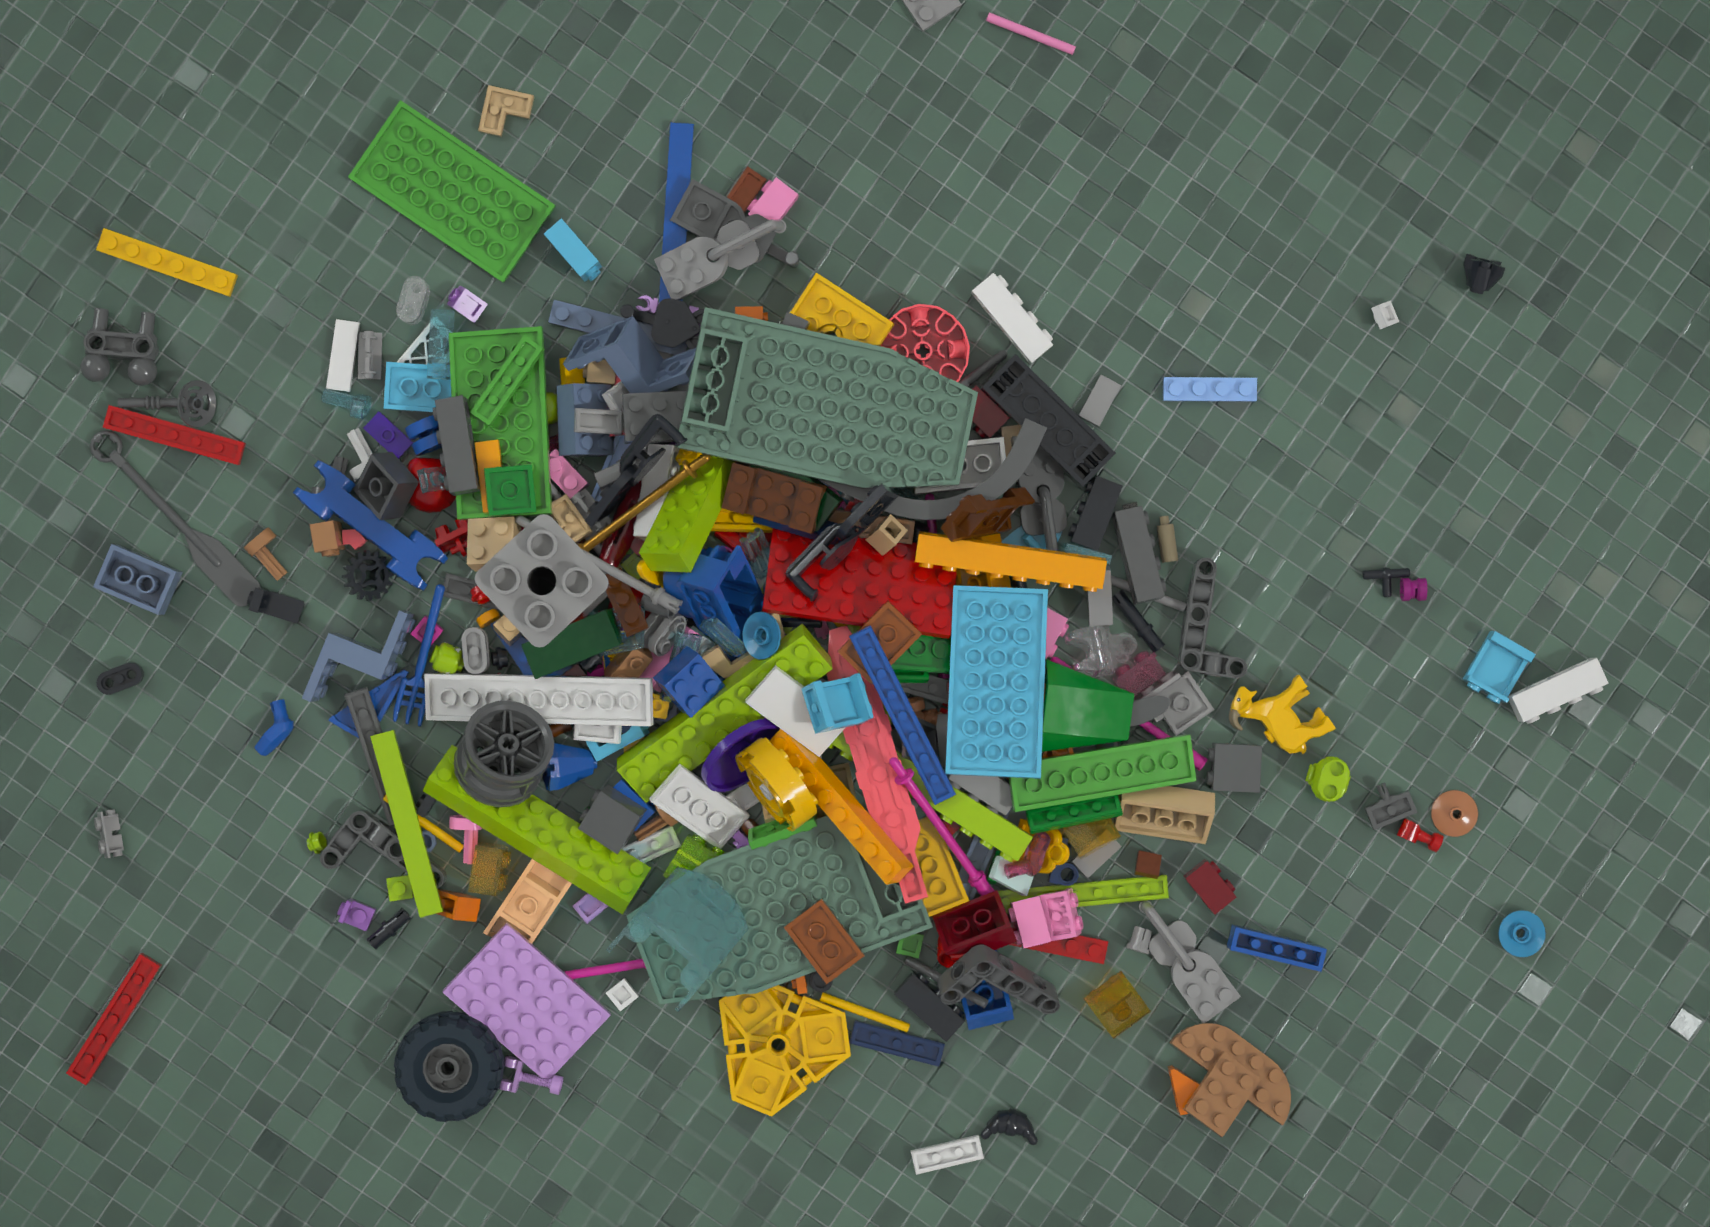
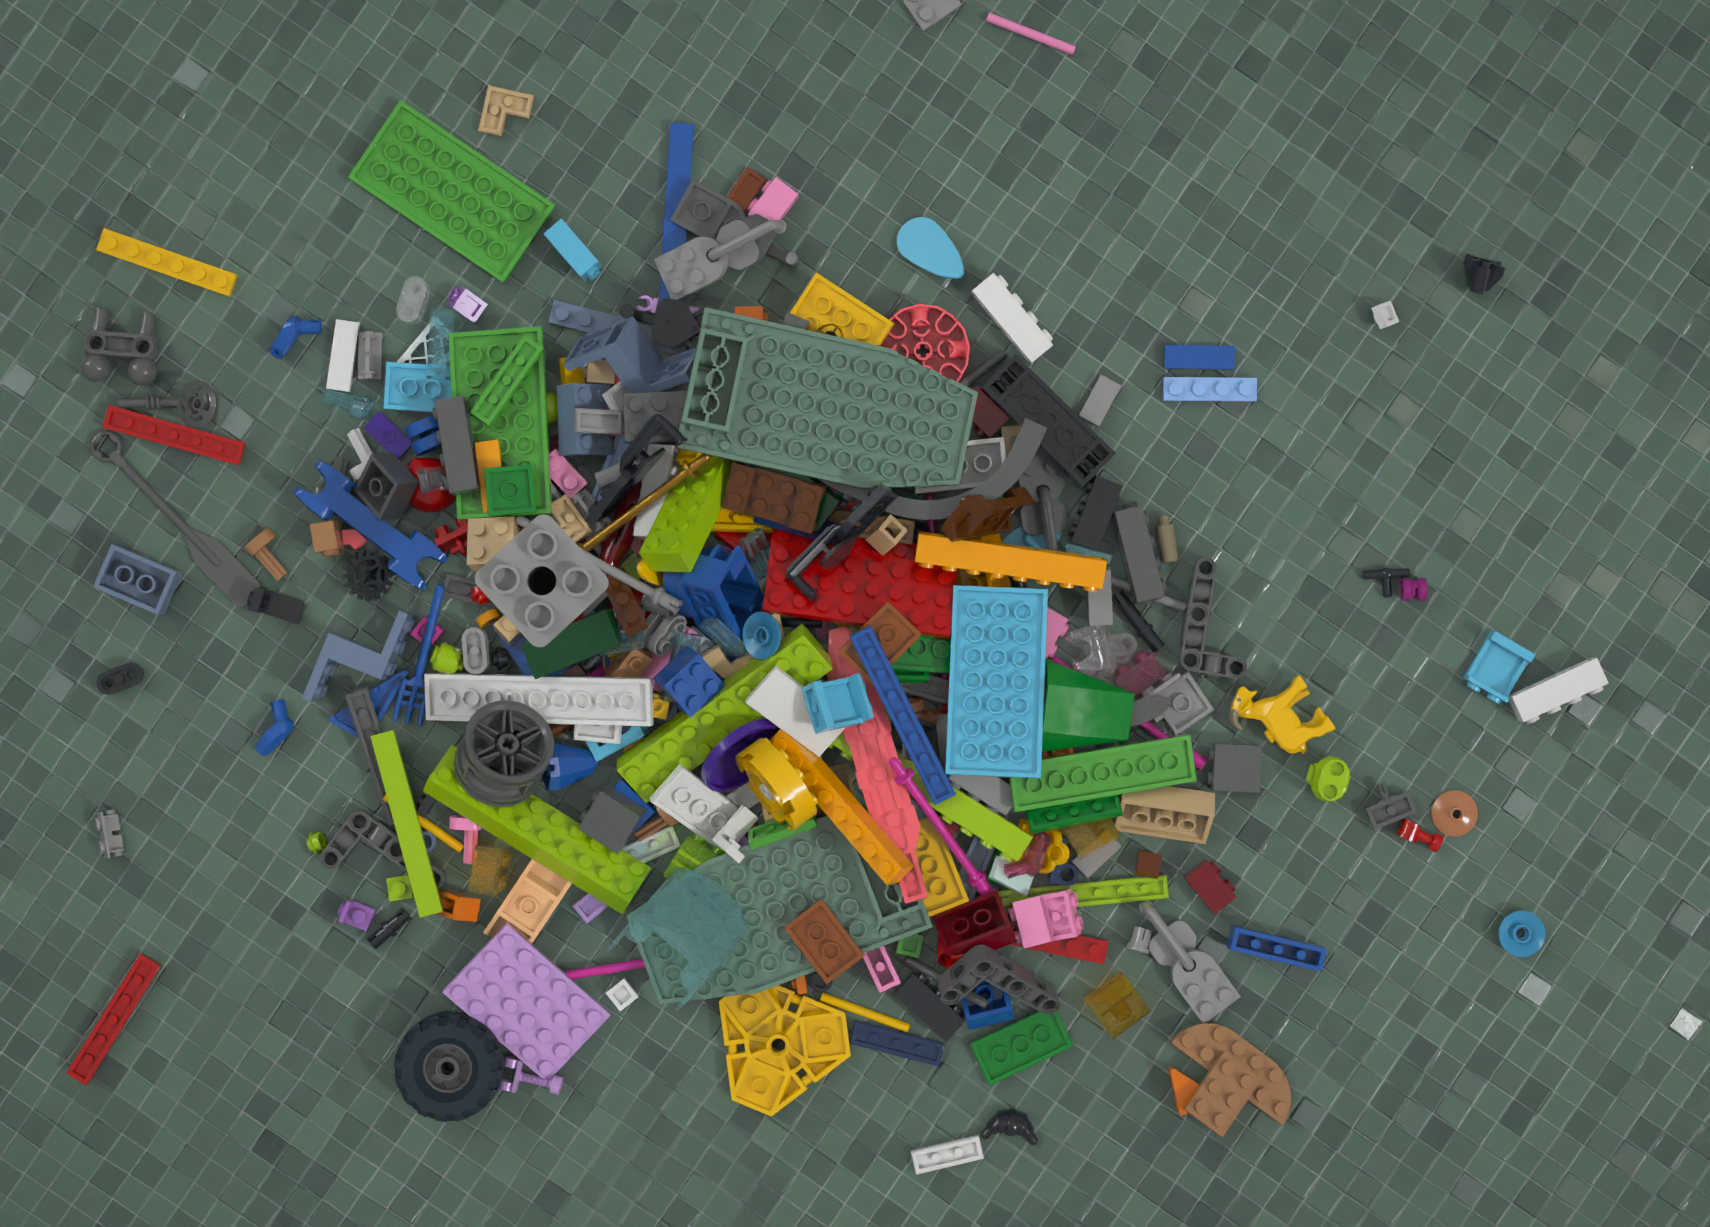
none -> blue arm [270,316,322,360]
none -> white bracket [712,805,758,863]
none -> bright pink brick [863,946,901,993]
none -> medium azure shield [897,217,964,279]
none -> green tile [969,1010,1073,1086]
none -> blue tile [1164,345,1235,370]

